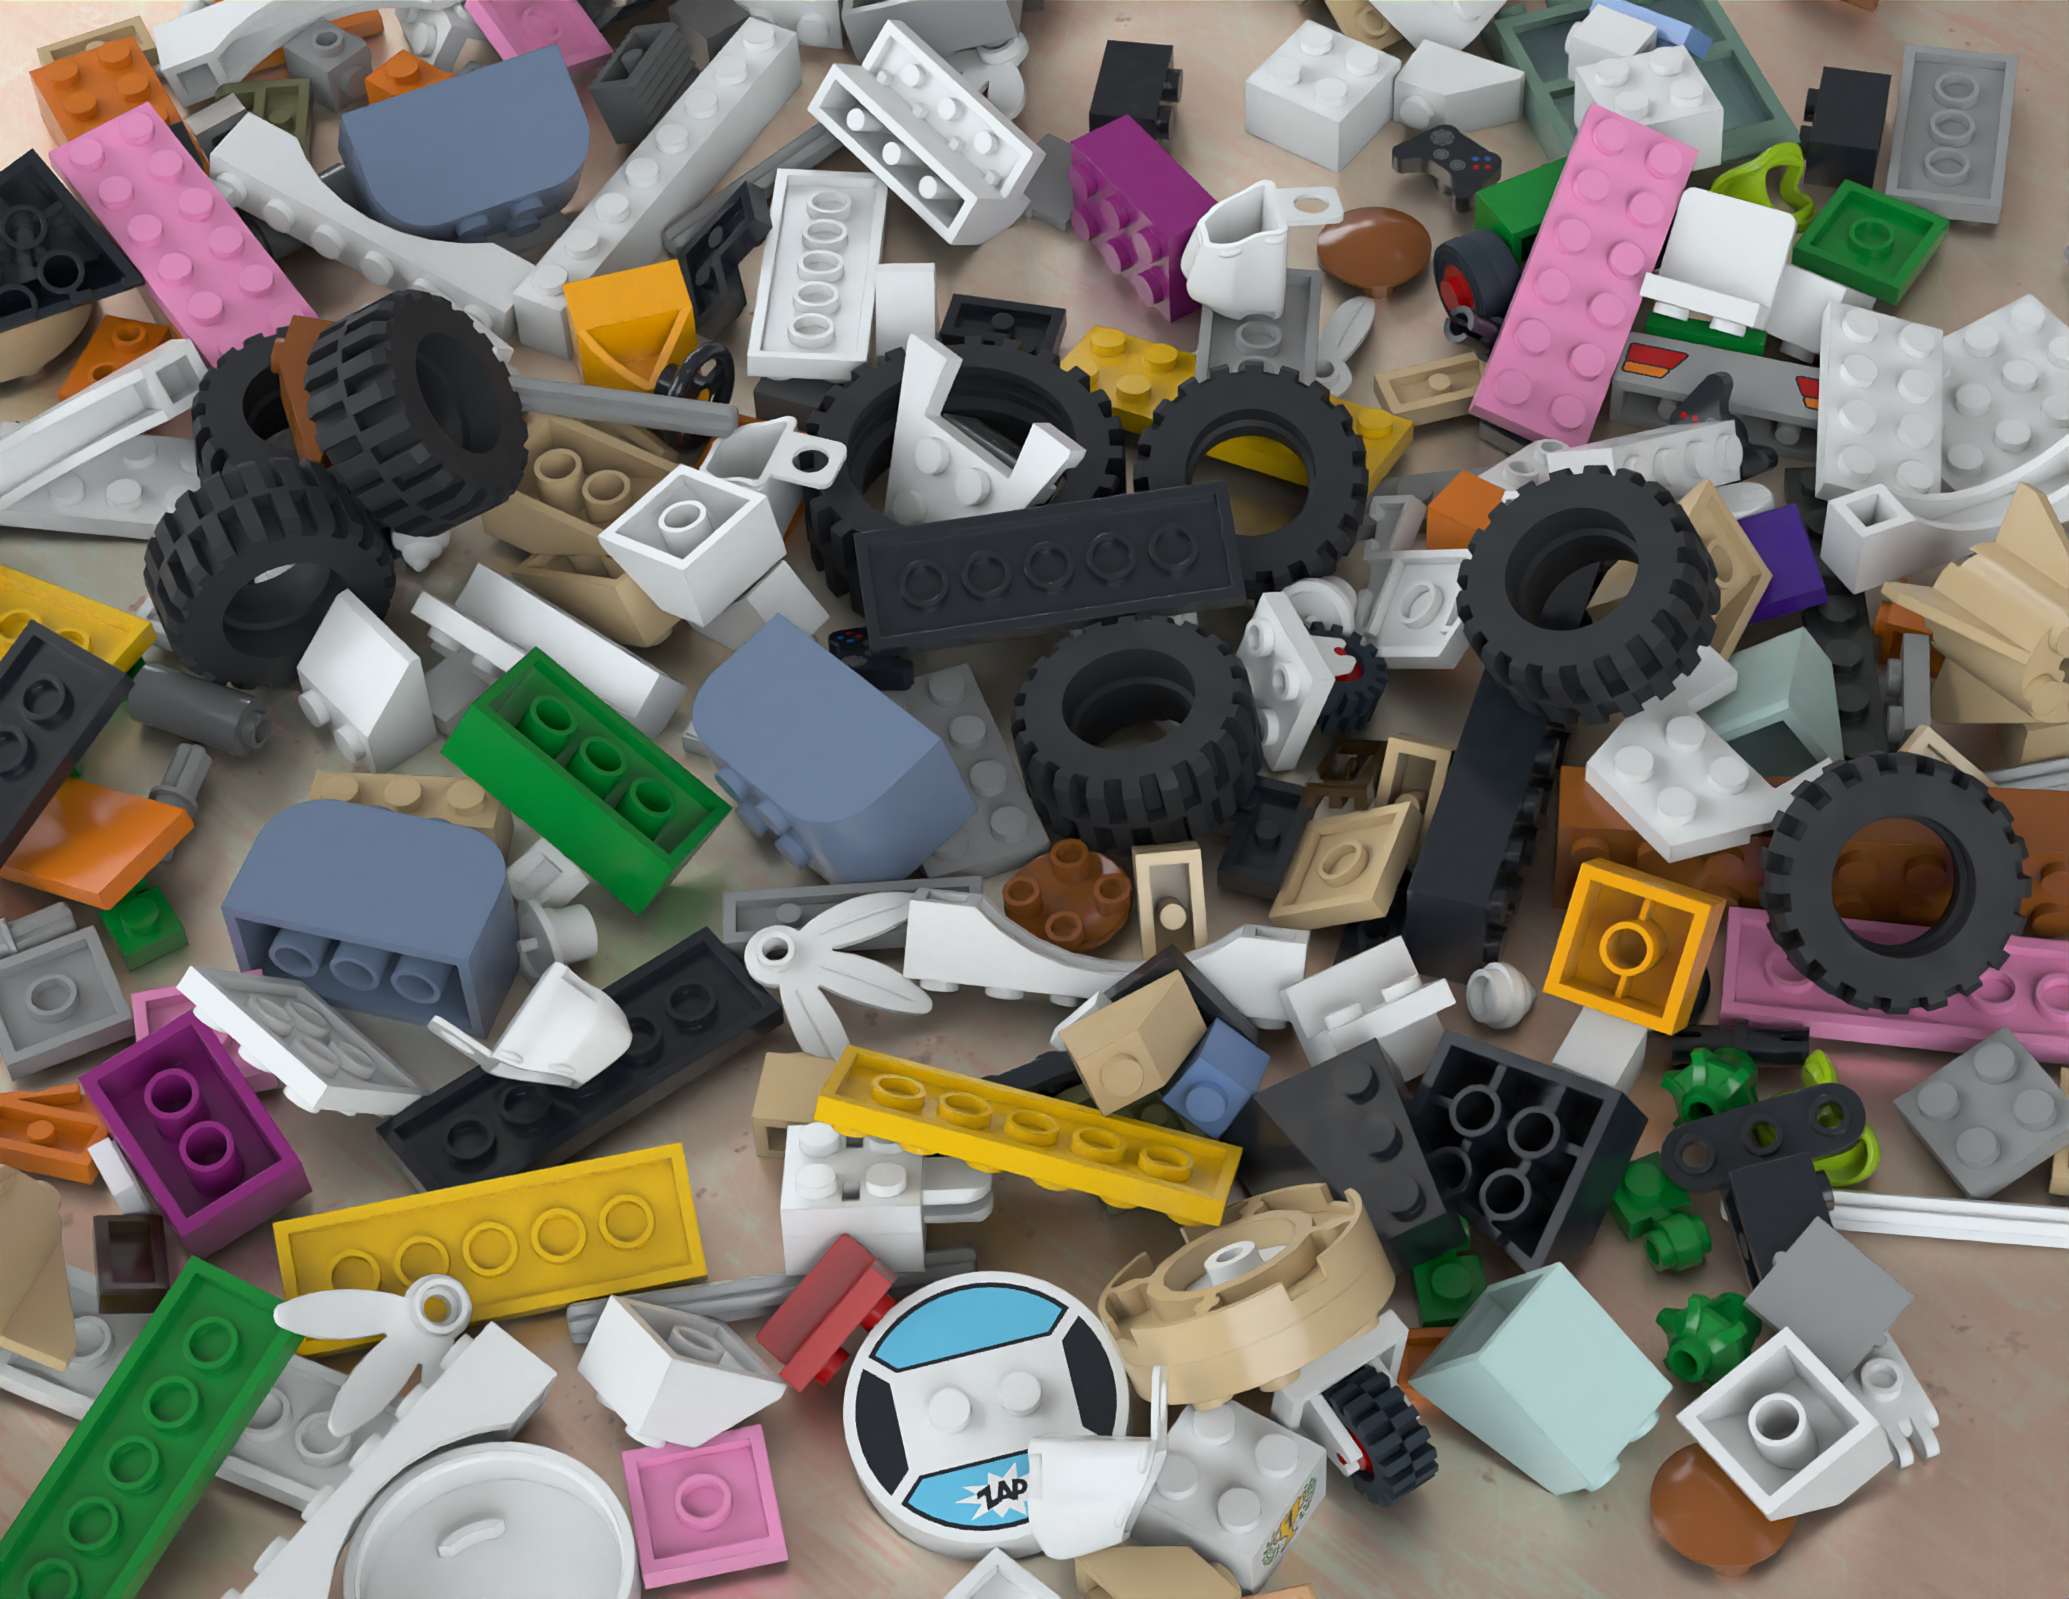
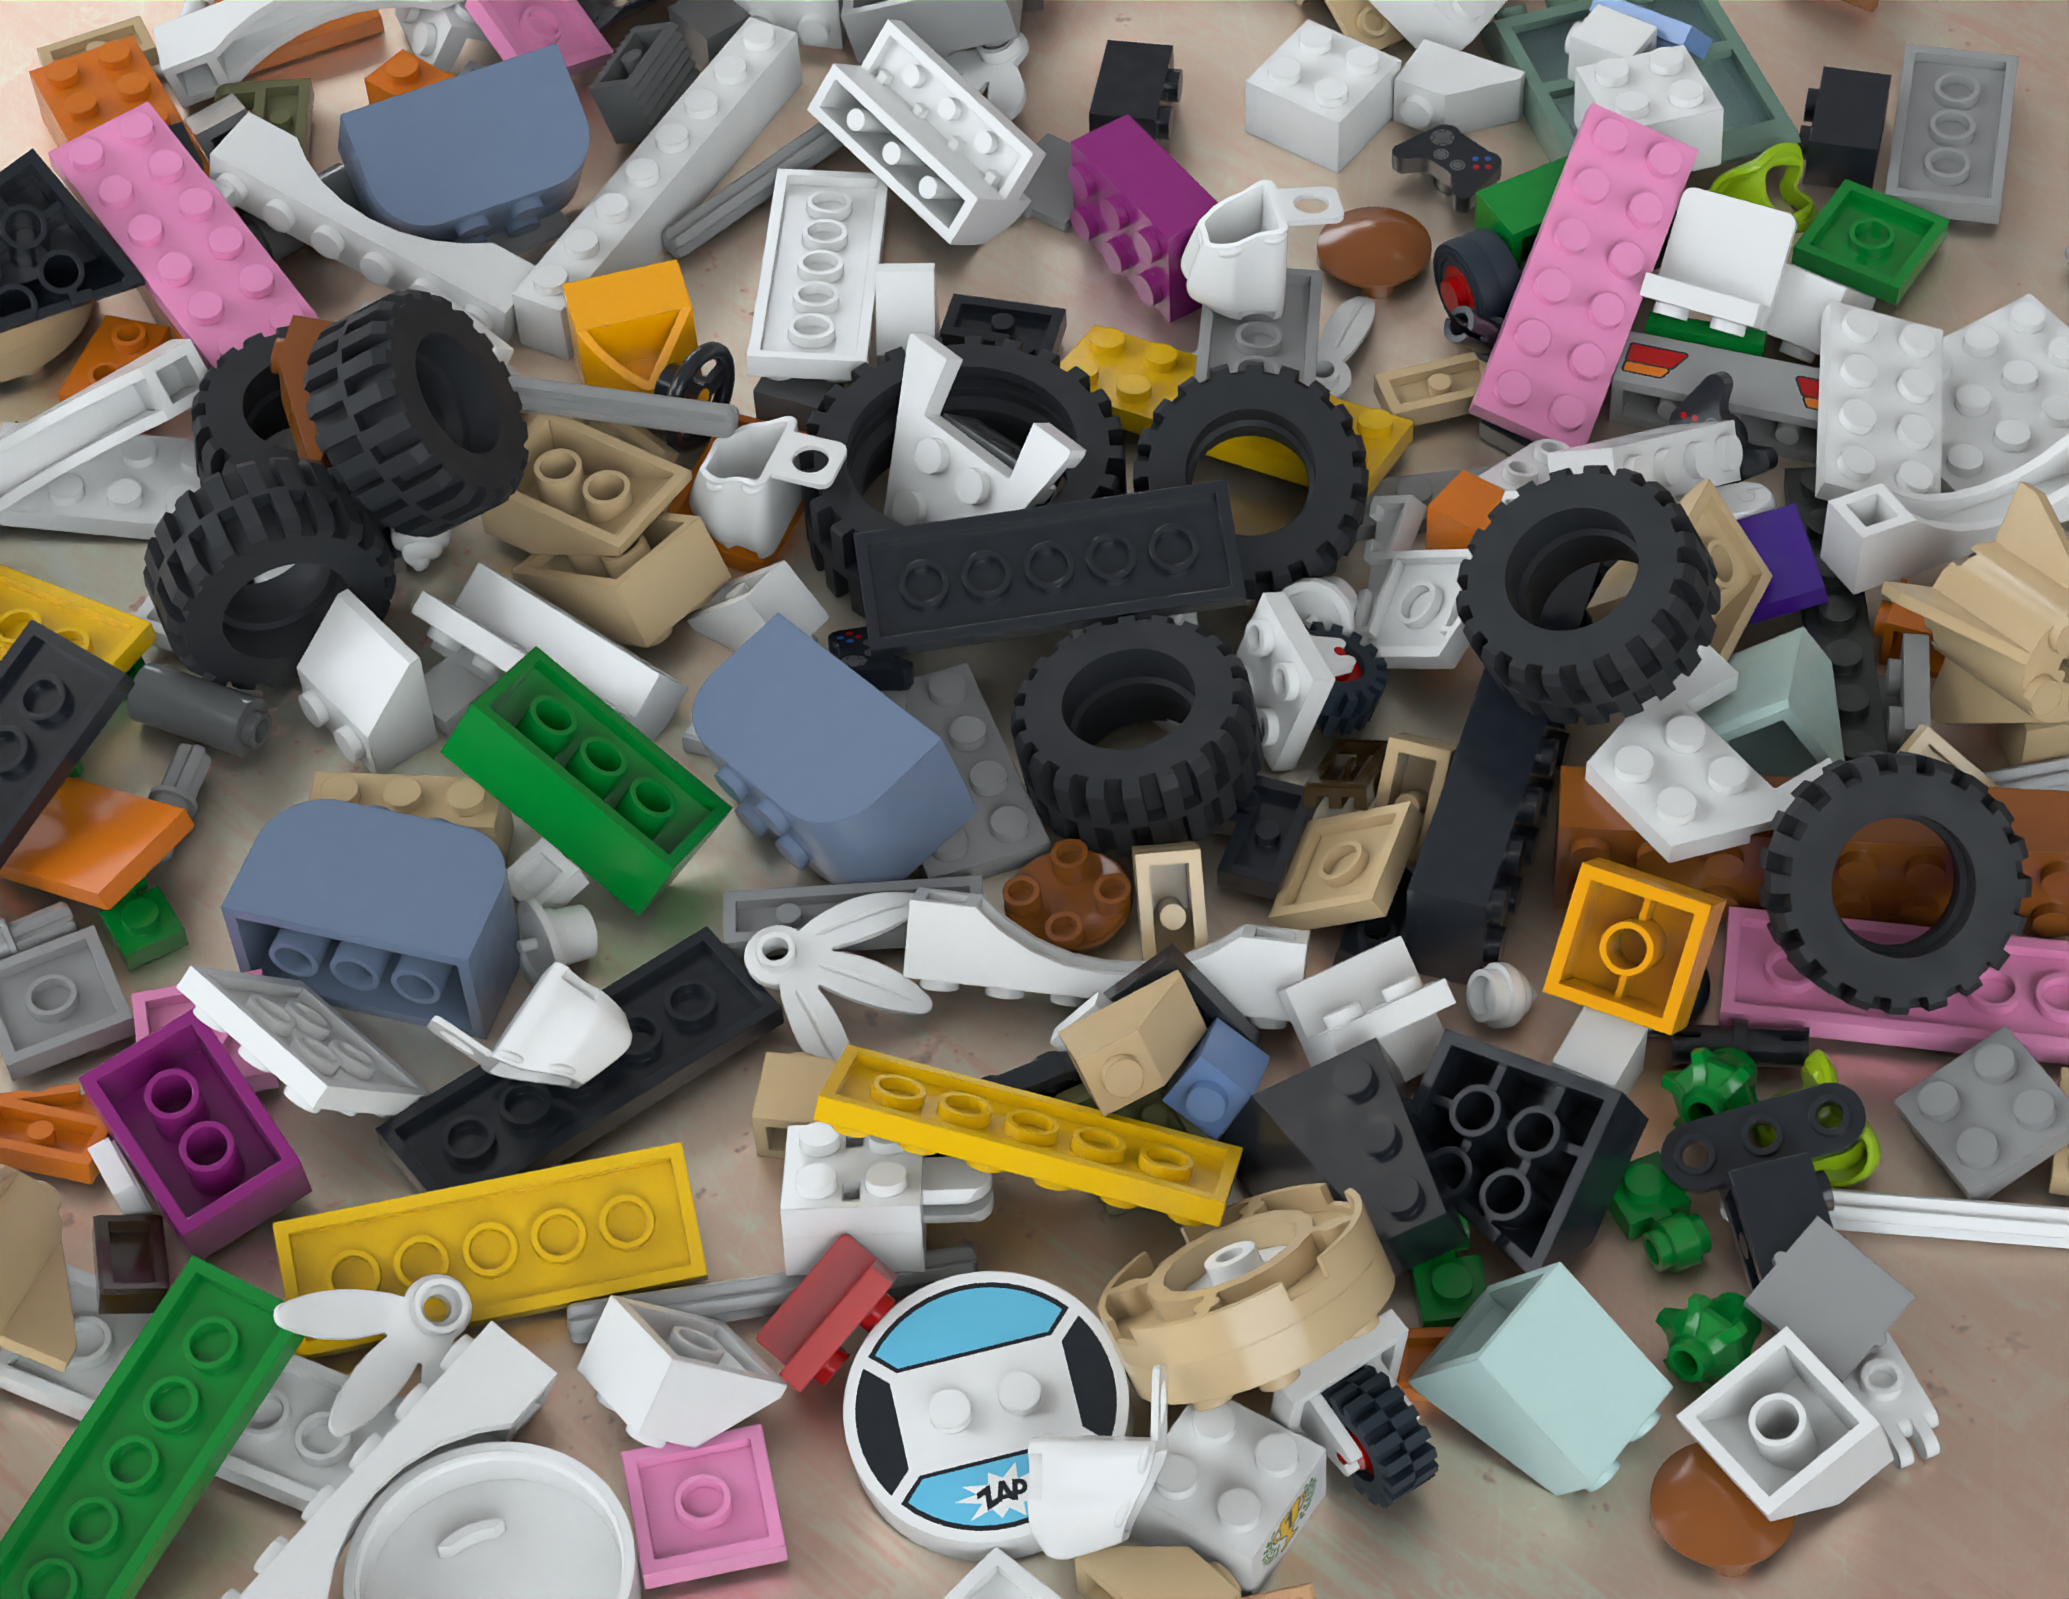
light grey brick [282,17,373,114] -> none
white slope [597,464,787,627] -> none
black plate [677,180,773,341] -> none

